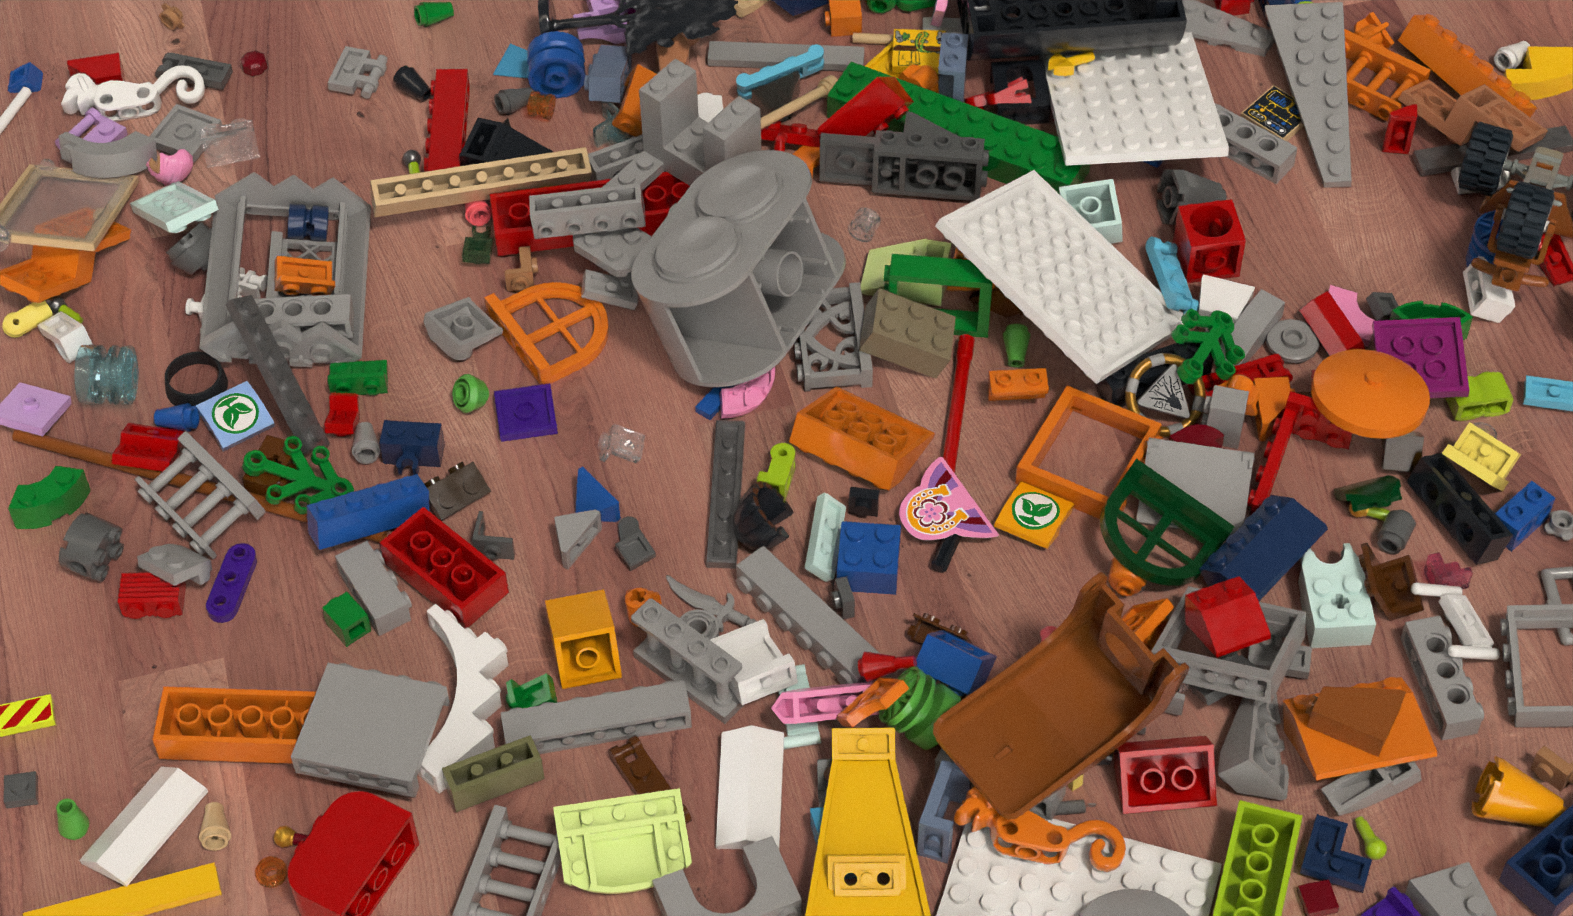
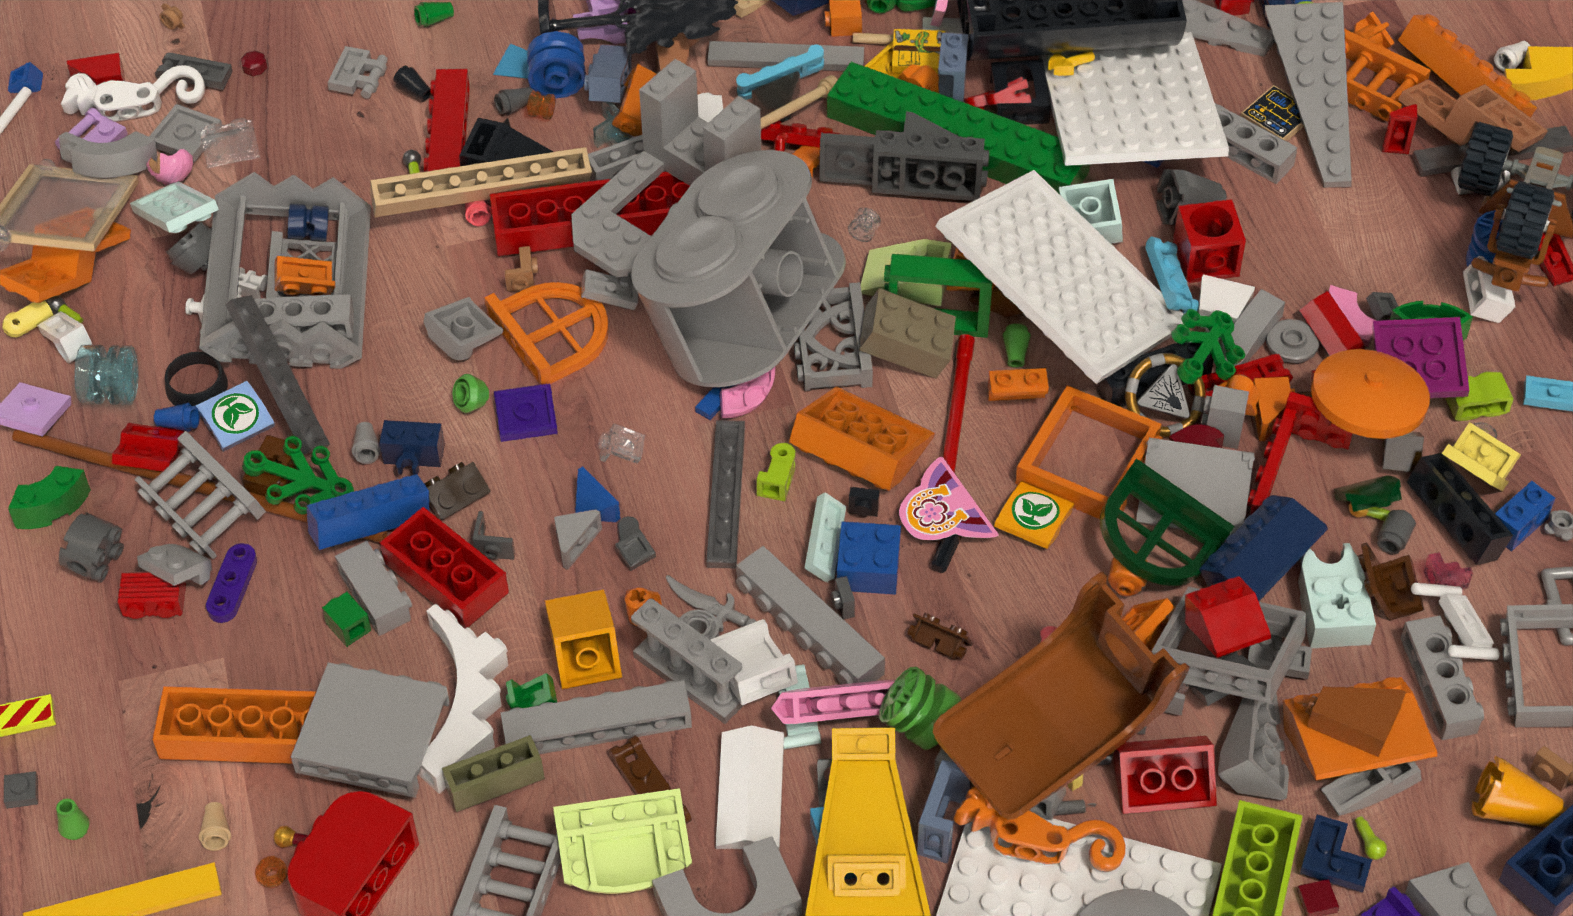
white slope [79,767,208,887] -> none
red bracket [324,393,360,436] -> none
green bracket [327,360,388,395] -> none
clear green plate [462,226,493,264] -> none
light grey brick [529,183,646,239] -> none
black hair [733,481,794,551] -> none
red slope [818,76,914,137] -> none
orange tile [836,677,909,728] -> none
red cone [858,652,917,682] -> none
blue brick [916,630,997,696] -> none

